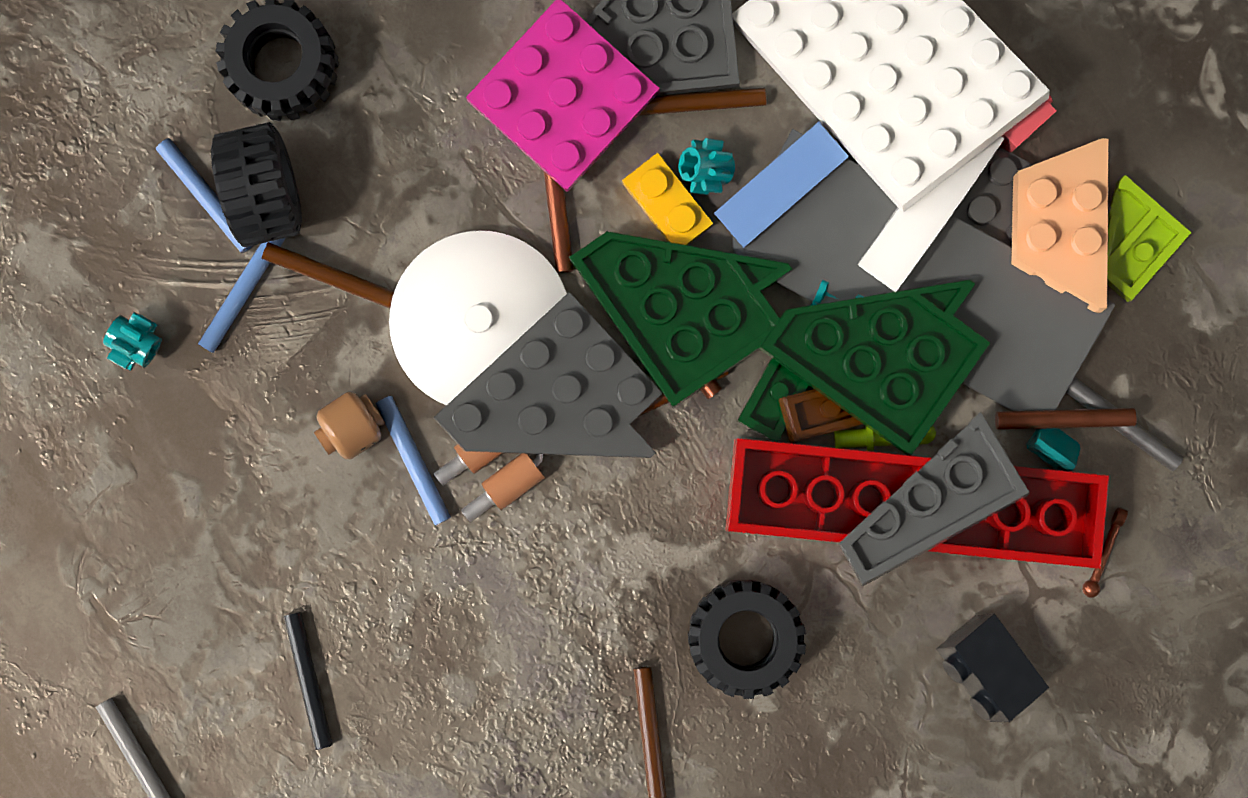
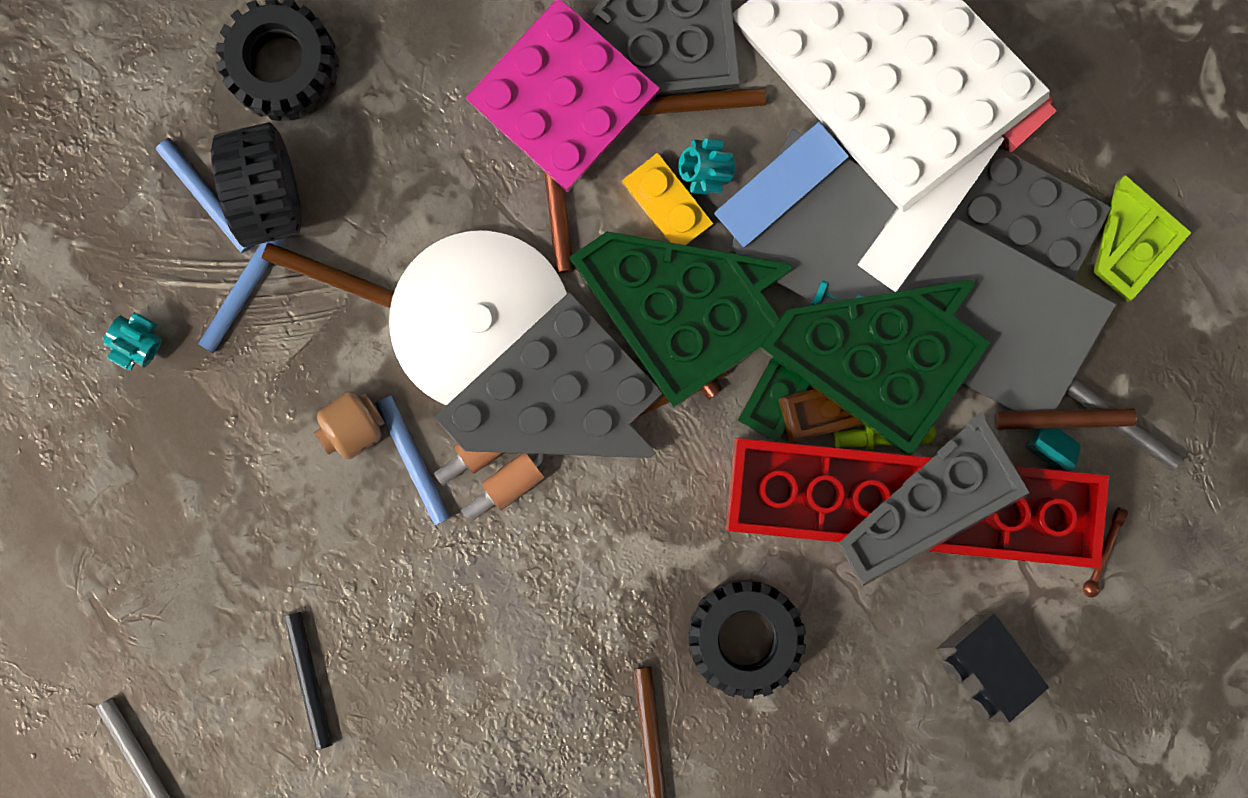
light nougat wing [1011,138,1108,313] -> none

